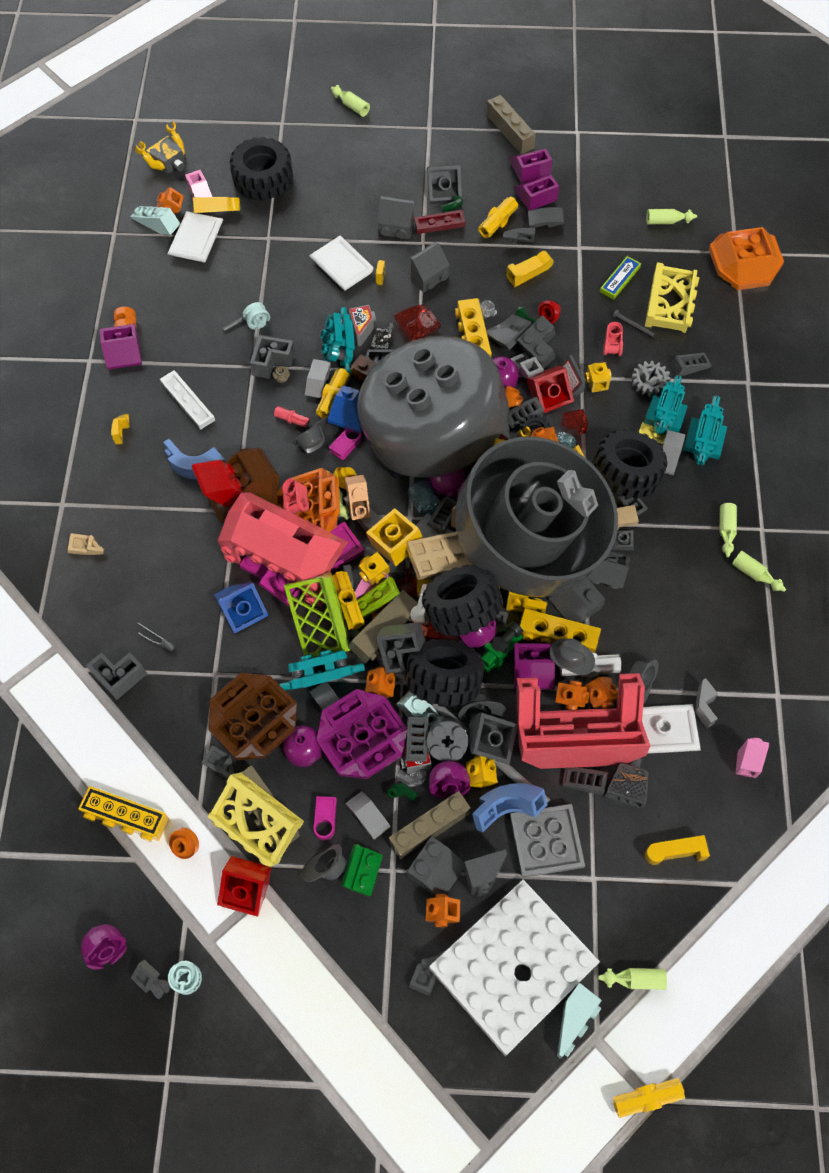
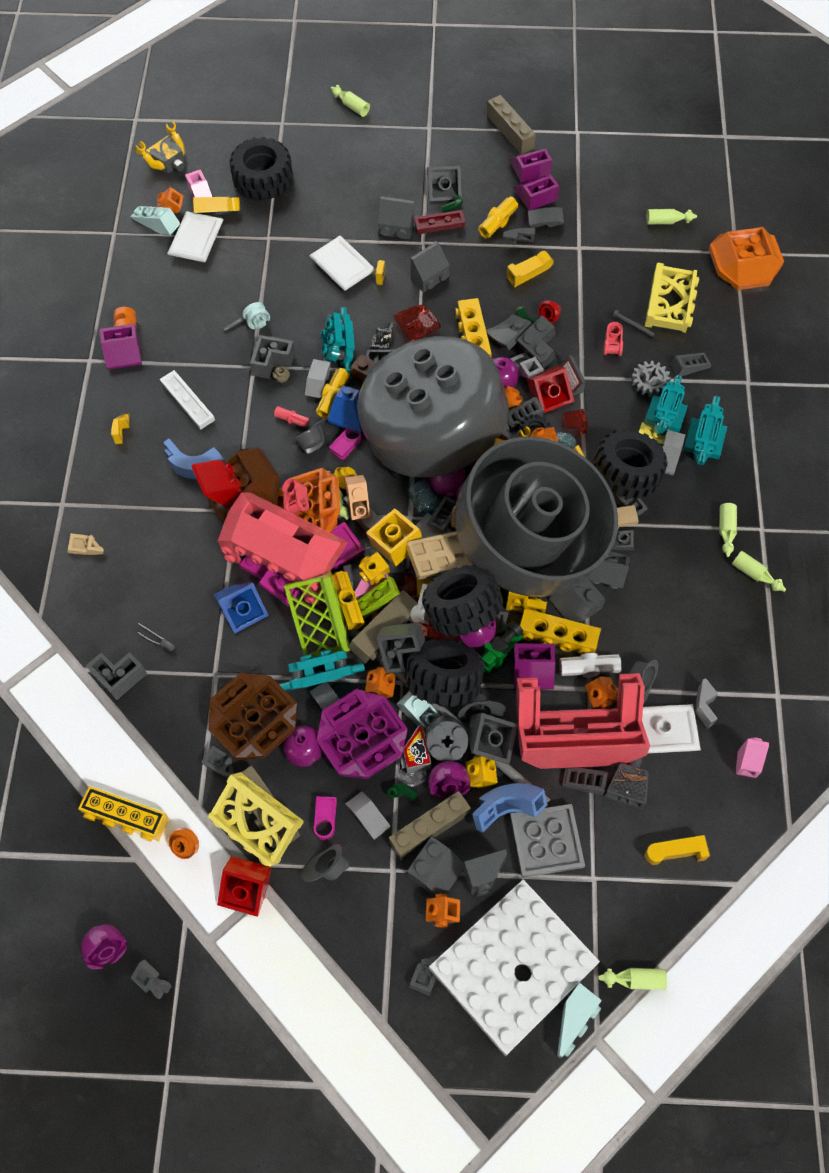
light aqua wheel [168,961,202,995] -> none
green plate [341,844,383,897] -> none
slope [349,305,376,346] -> none
dark grey slope [406,717,428,762] -> none
clear plate [480,301,497,318] -> none
dark grey piece [550,639,595,675] -> none
orange brick [555,680,589,710] -> none
light grey slope [557,470,598,517] -> none
yellow brick [584,362,611,393] -> none
tile [600,256,641,300] -> none
yellow piece [612,1078,685,1118] -> none

